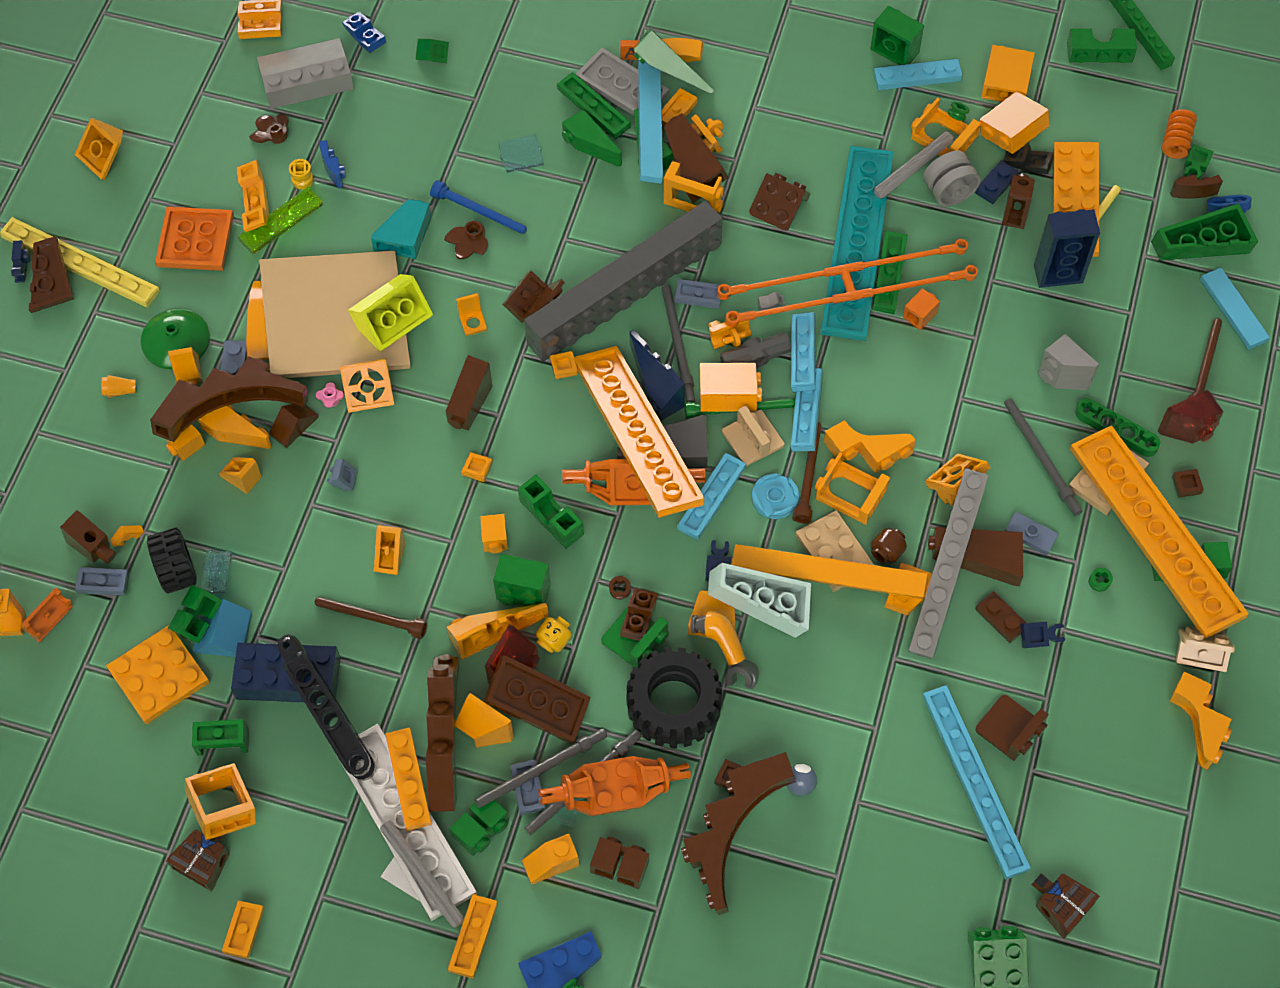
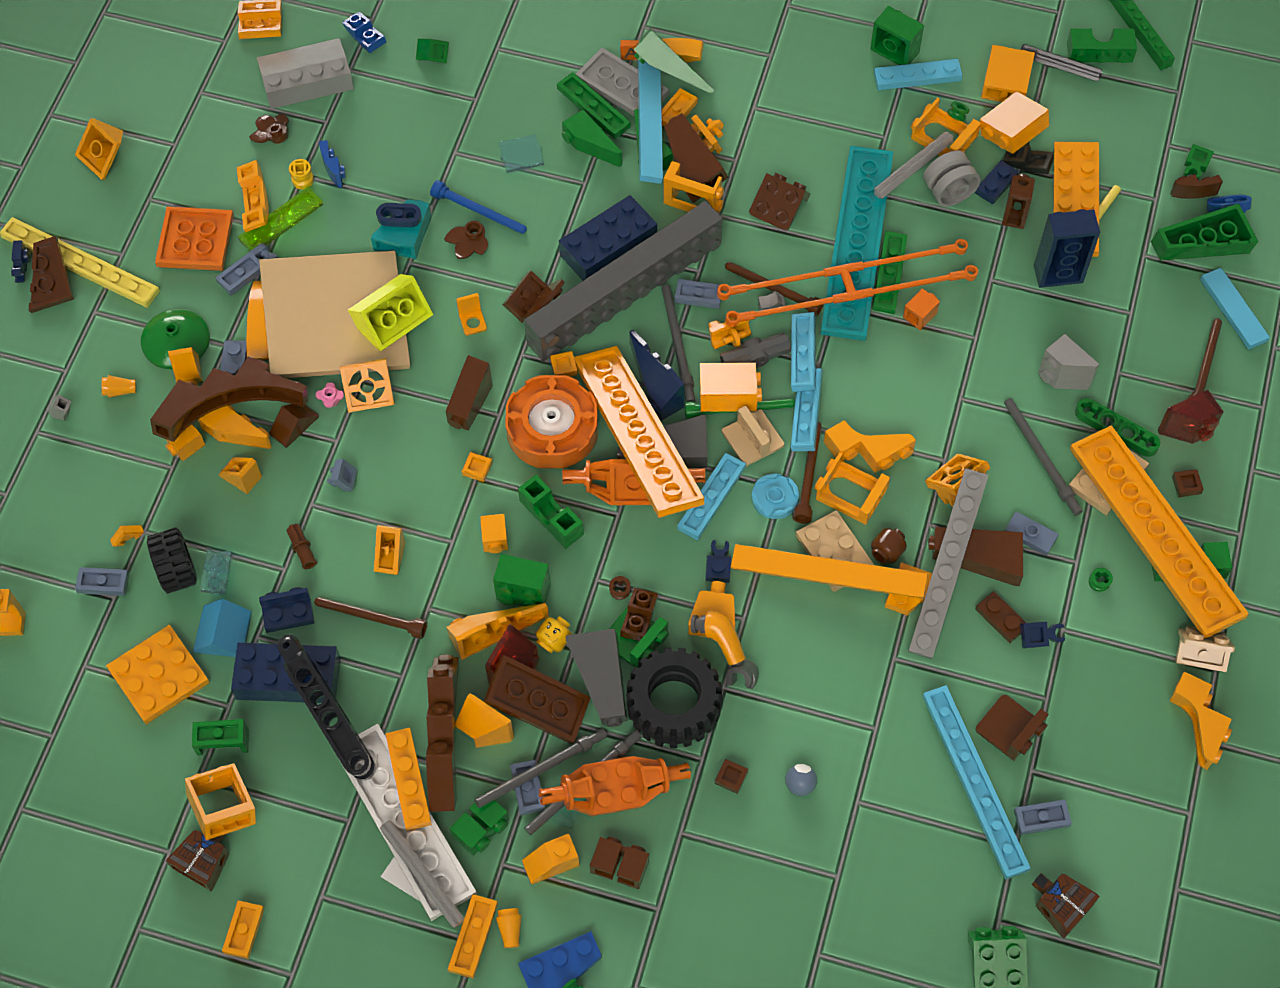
orange hinge [20,587,73,643] -> none
reddish brown torso [60,510,117,564] -> none
green piece [168,585,223,644] -> none
reddish brown arch [681,752,796,915] -> none
light aqua wedge [708,563,811,638] -> none
orange piece [1161,109,1197,159] -> none
none -> light grey piece [48,394,71,421]
none -> sand blue plate [215,243,279,296]
none -> dark blue bracket [259,587,315,633]
none -> reddish brown axle [286,524,317,570]
none -> dark blue plate [376,203,422,228]
none -> light orange cone [496,908,522,948]
none -> orange piece [505,375,598,469]
none -> dark blue brick [559,195,657,281]
none -> dark grey slope [566,629,628,727]
none -> reddish brown piece [725,262,824,317]
none -> sand blue plate [1014,800,1072,835]
none -> axle [1020,44,1102,81]

